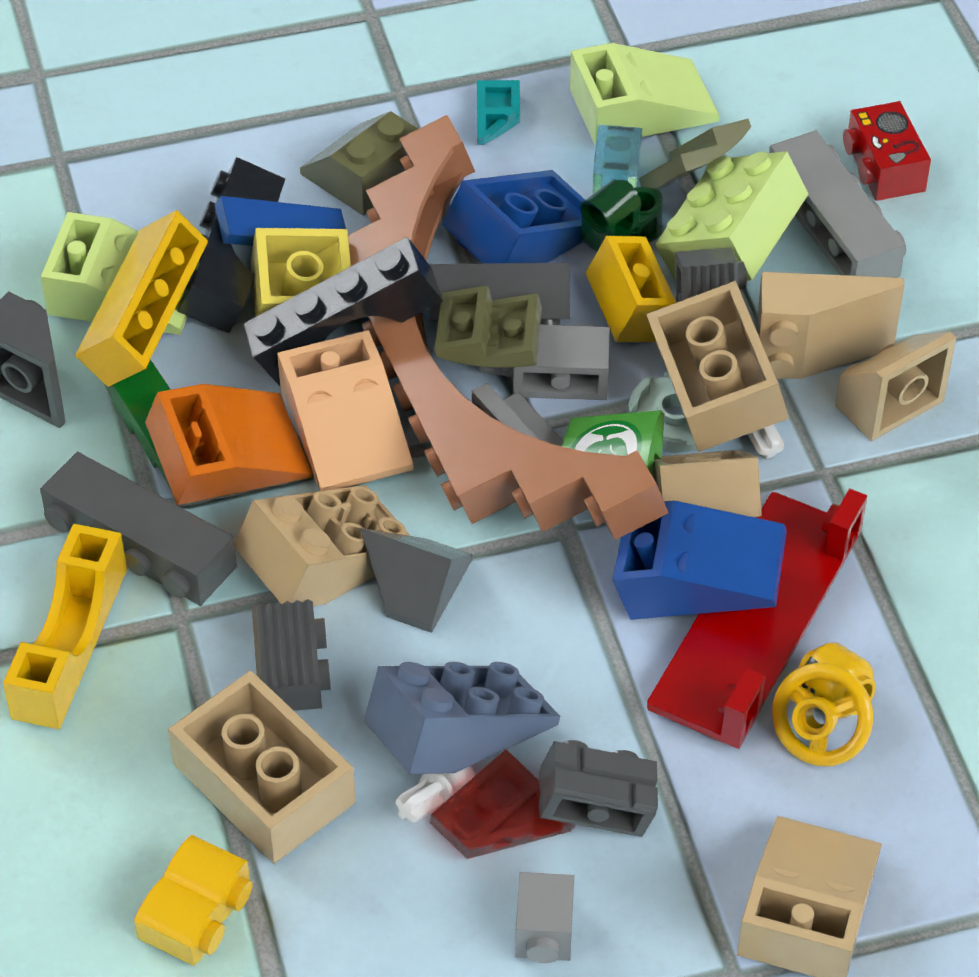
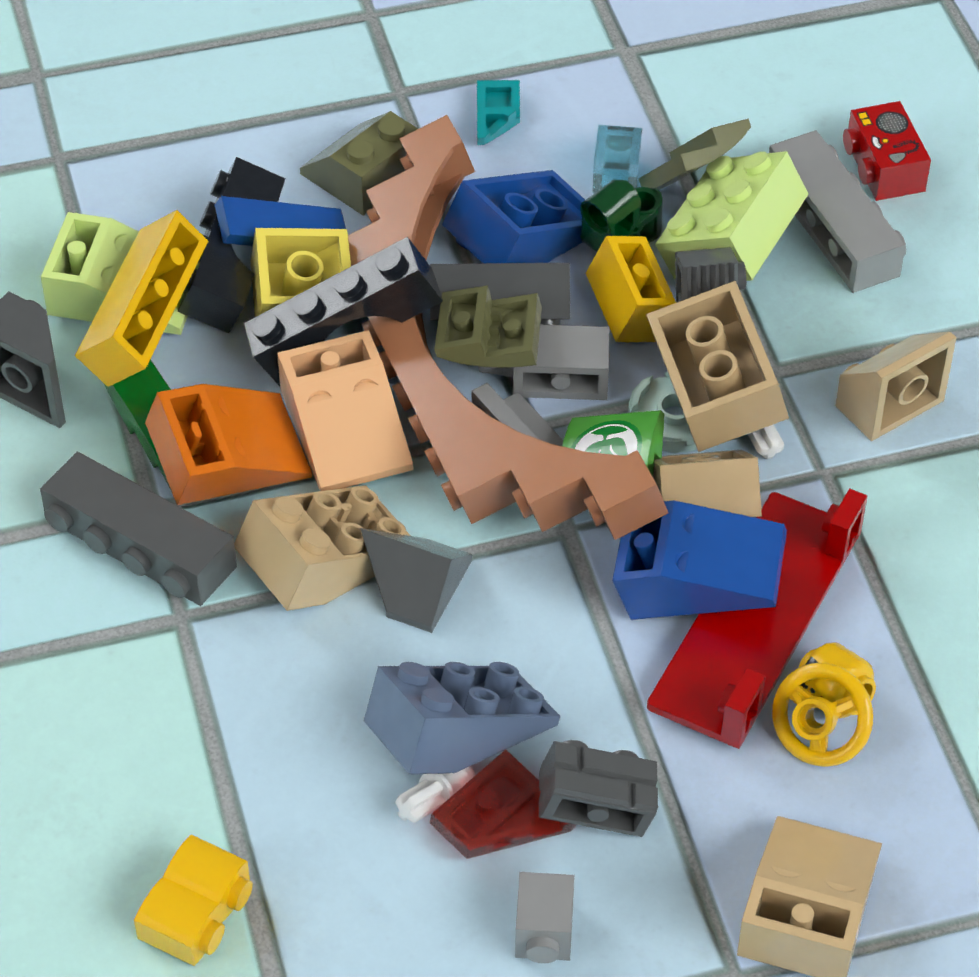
yellow arch [3,523,127,730] -> none
tan brick [168,670,356,864] -> none
dark grey brick [252,599,331,711] -> none
yellowish green slope [570,43,719,146] -> none
tan slope [756,272,905,379] -> none

